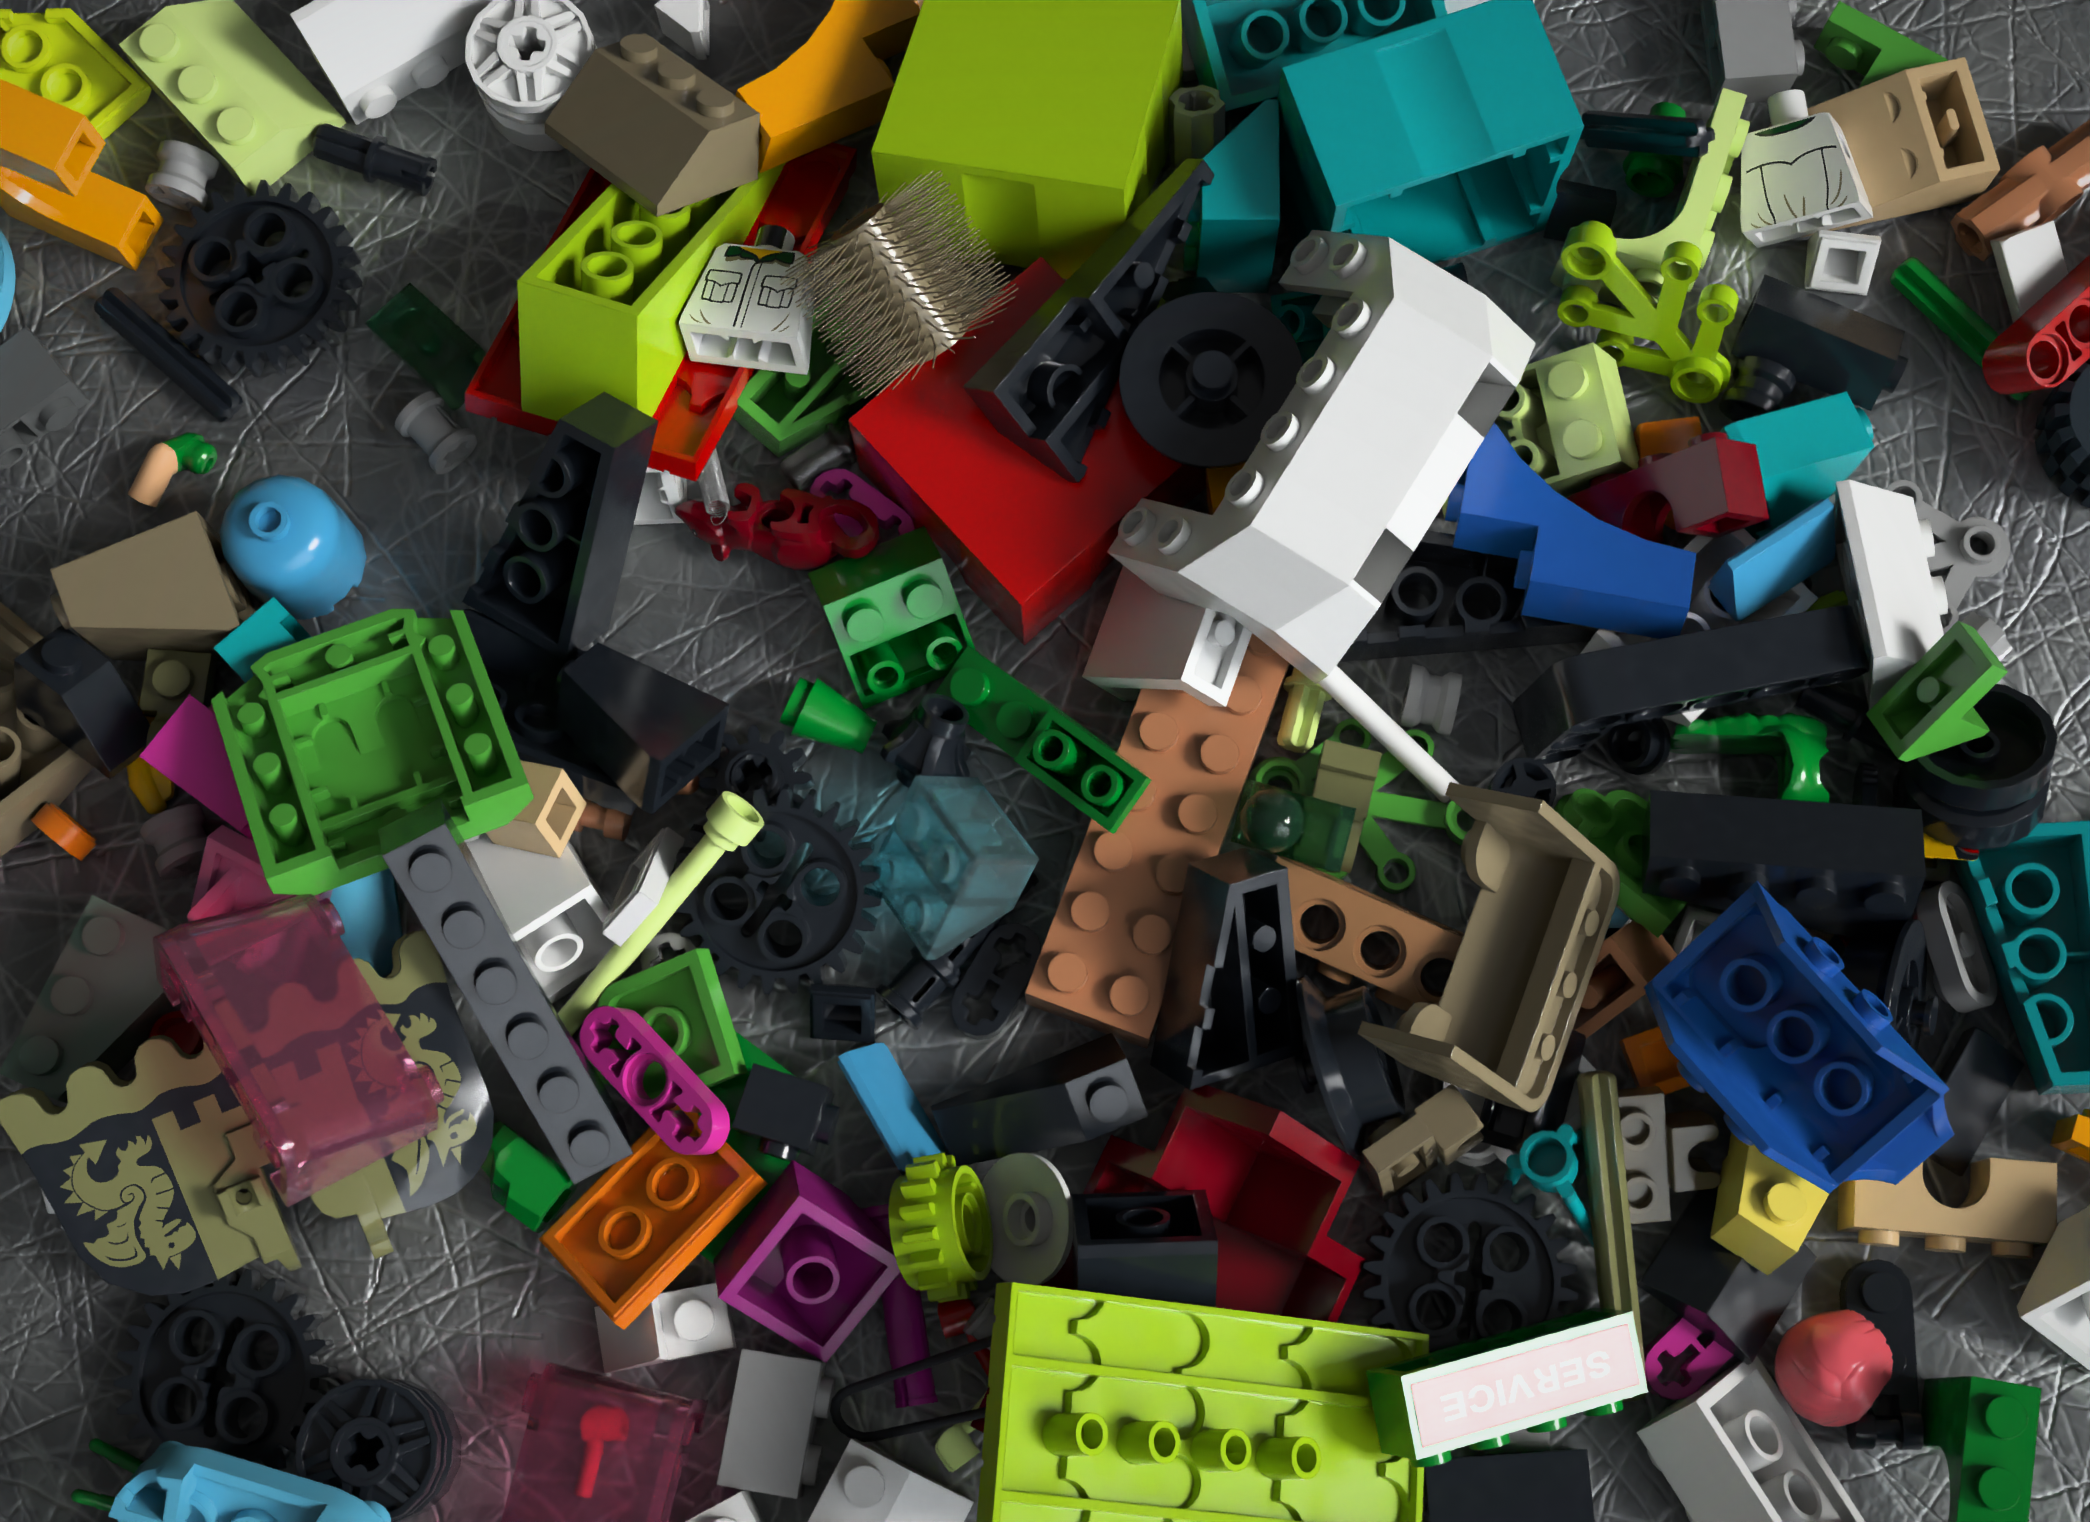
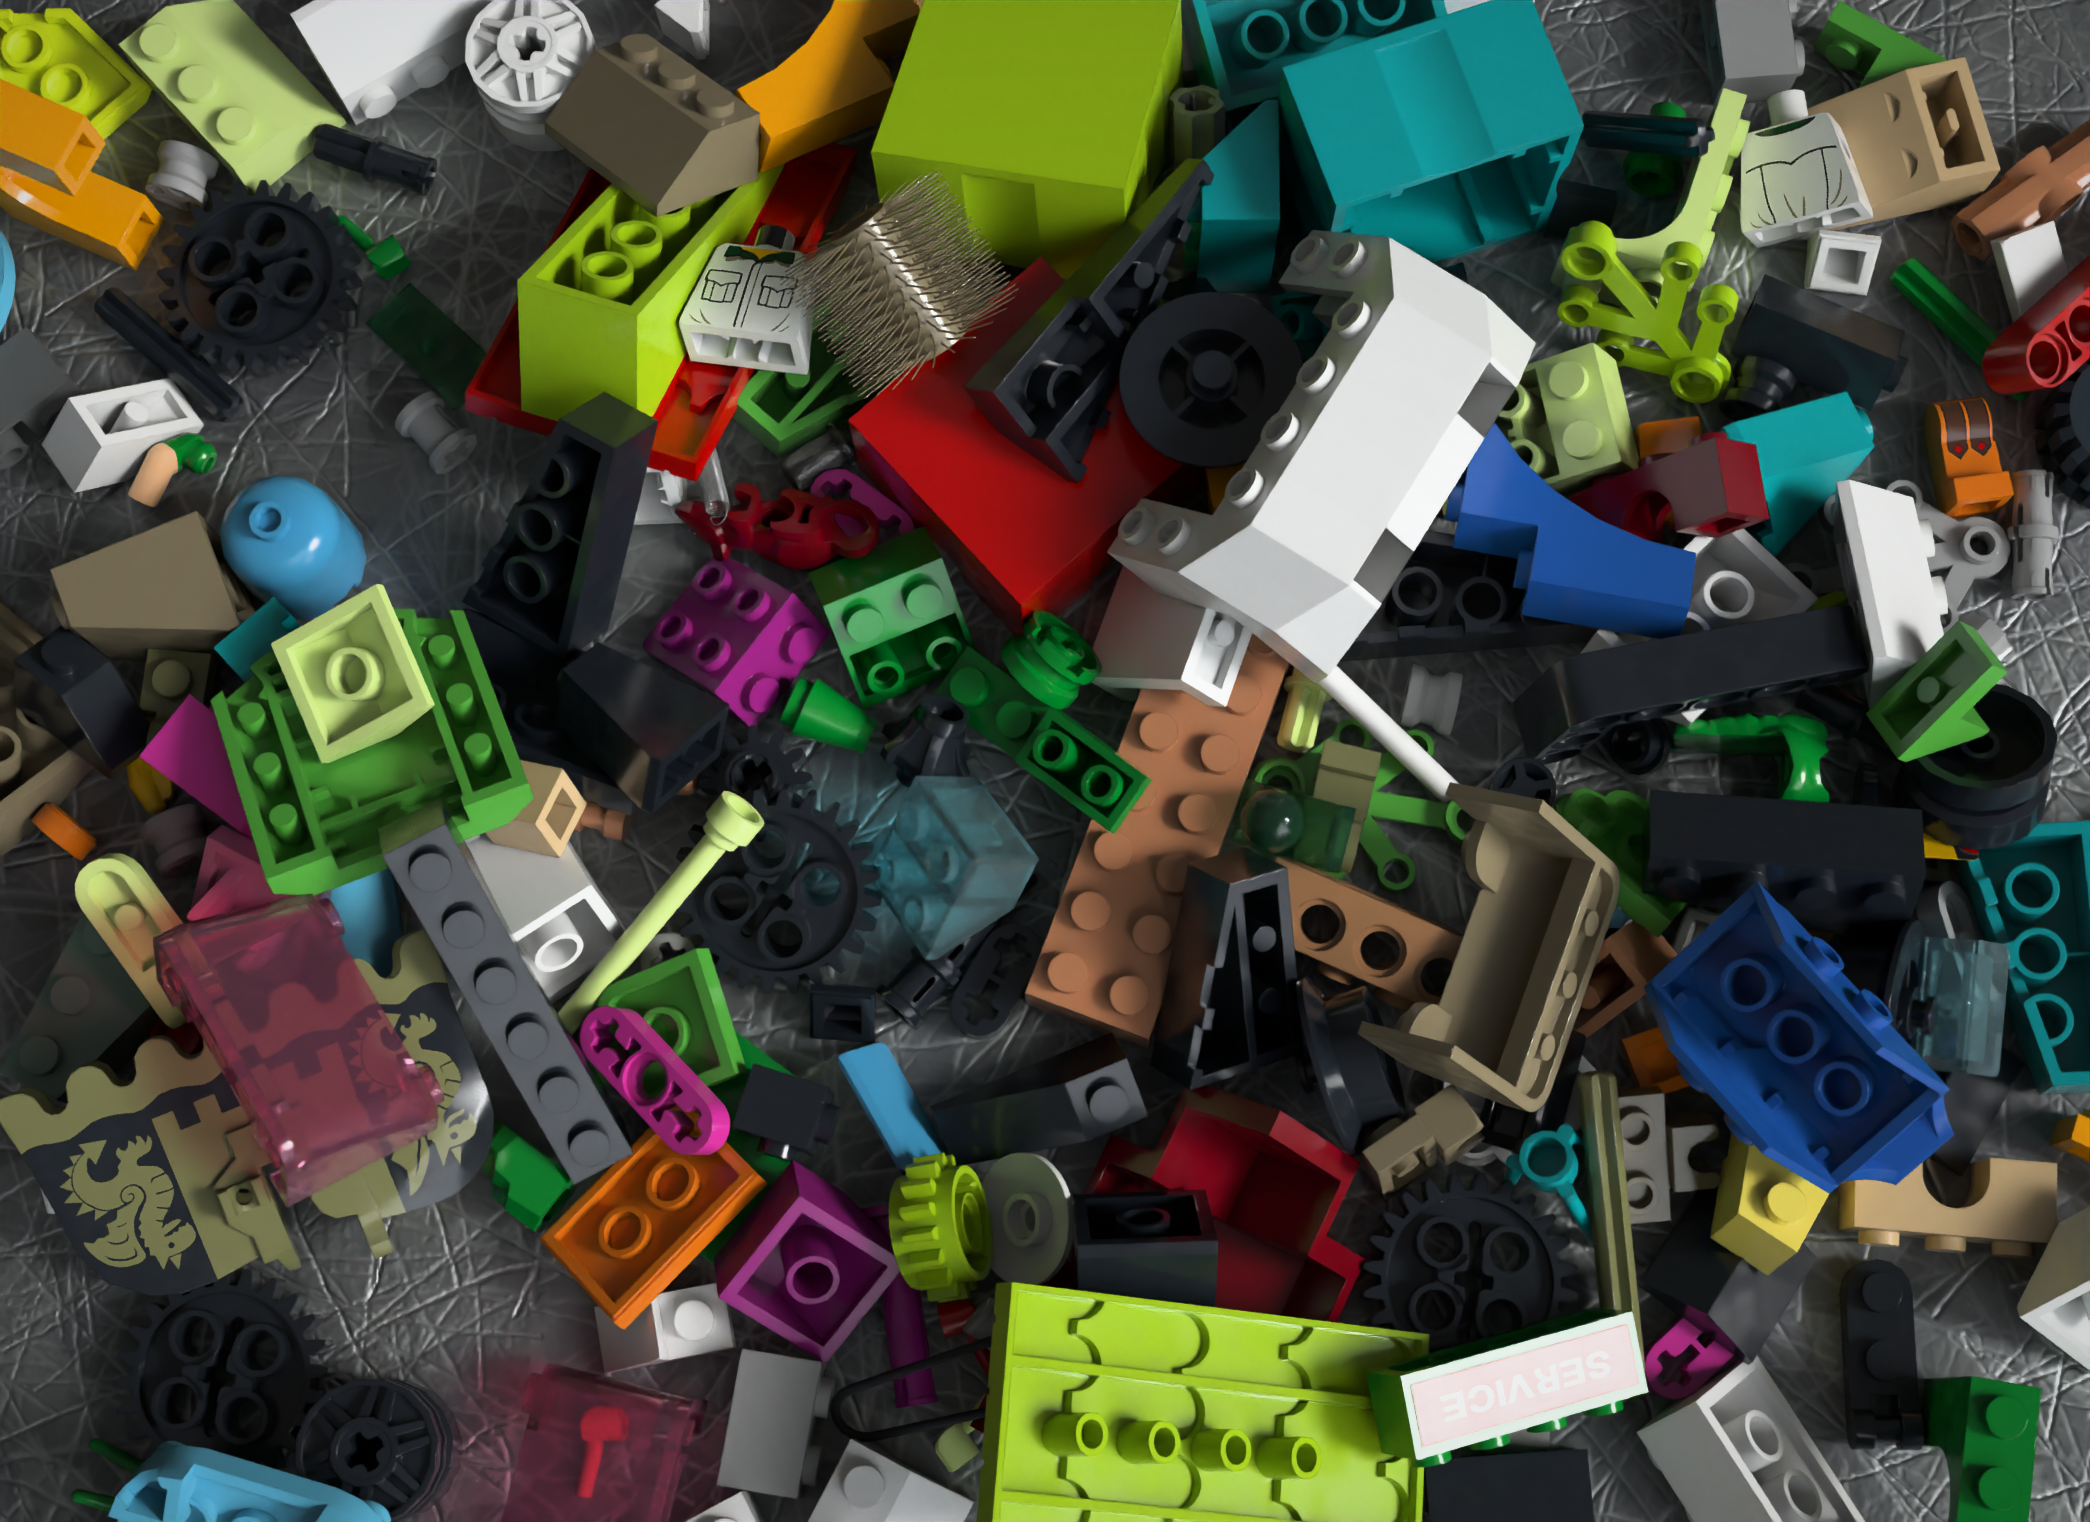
white tile [602,826,685,947] -> none
dark azure slope [1708,498,1836,622] -> none
coral hair [1774,1309,1893,1427] -> none
none -> white slope [42,378,204,493]
none -> yellowish green plate [75,853,232,1029]
none -> yellowish green slope [271,584,435,763]
none -> green hand [338,215,411,280]
none -> magenta bracket [643,556,830,728]
none -> green wheel [1000,609,1102,710]
none -> clear light blue slope [1915,937,2010,1077]
none -> orange leg [1924,396,2014,519]
none -> light grey pin [2006,469,2059,602]

